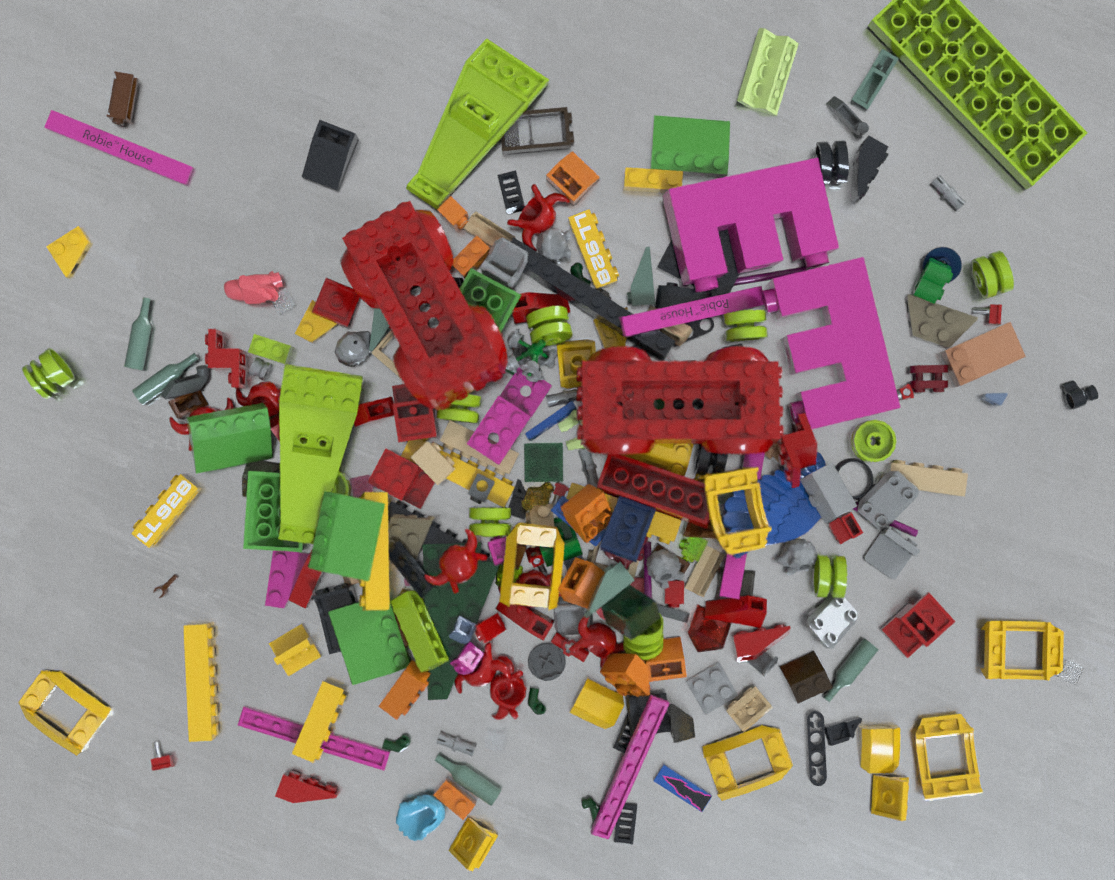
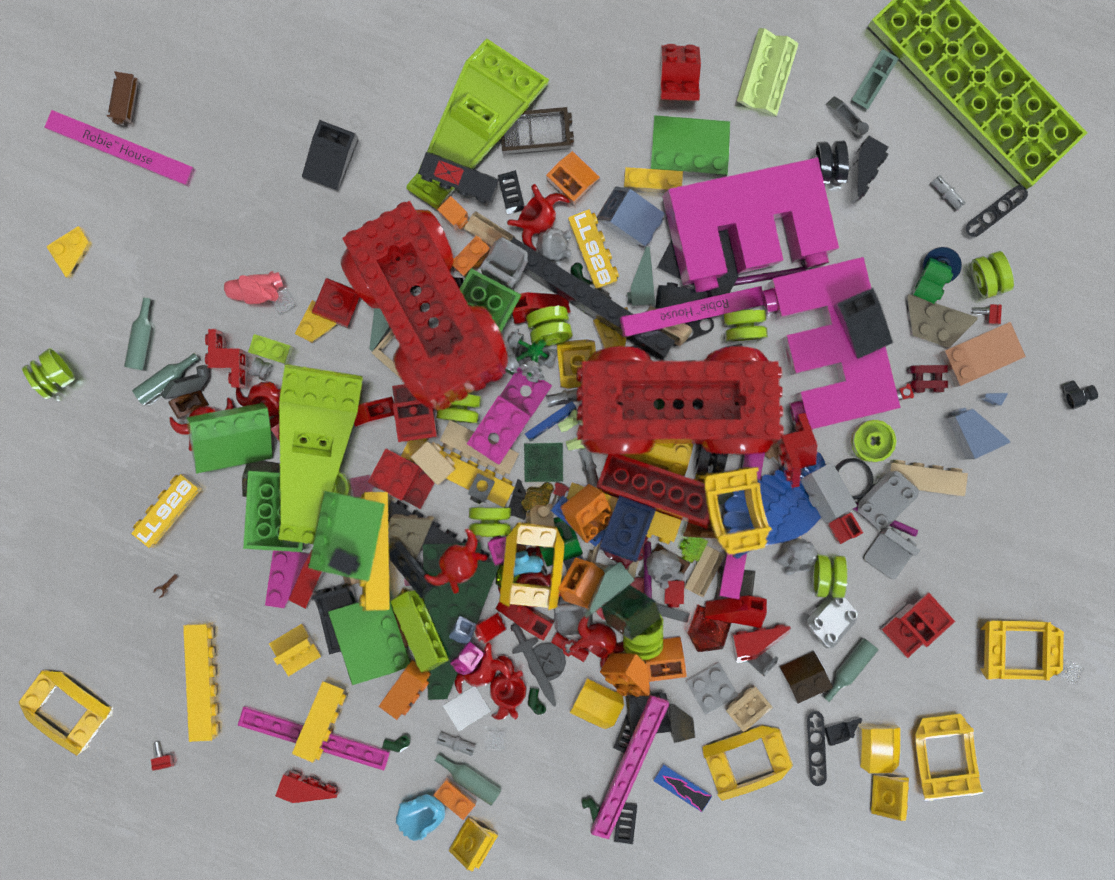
light grey animal [334,331,371,366] -> none
none -> black brick [328,547,361,576]
none -> black brick [418,151,499,203]
none -> white sticker [443,687,491,731]
none -> dark grey sword [510,623,556,707]
none -> medium azure piece [513,551,544,578]
none -> sand blue slope [597,186,665,246]
none -> red bracket [660,44,701,101]
none -> black slope [834,288,893,359]
none -> sand blue slope [947,407,1010,460]
none -> black beam [963,185,1028,238]

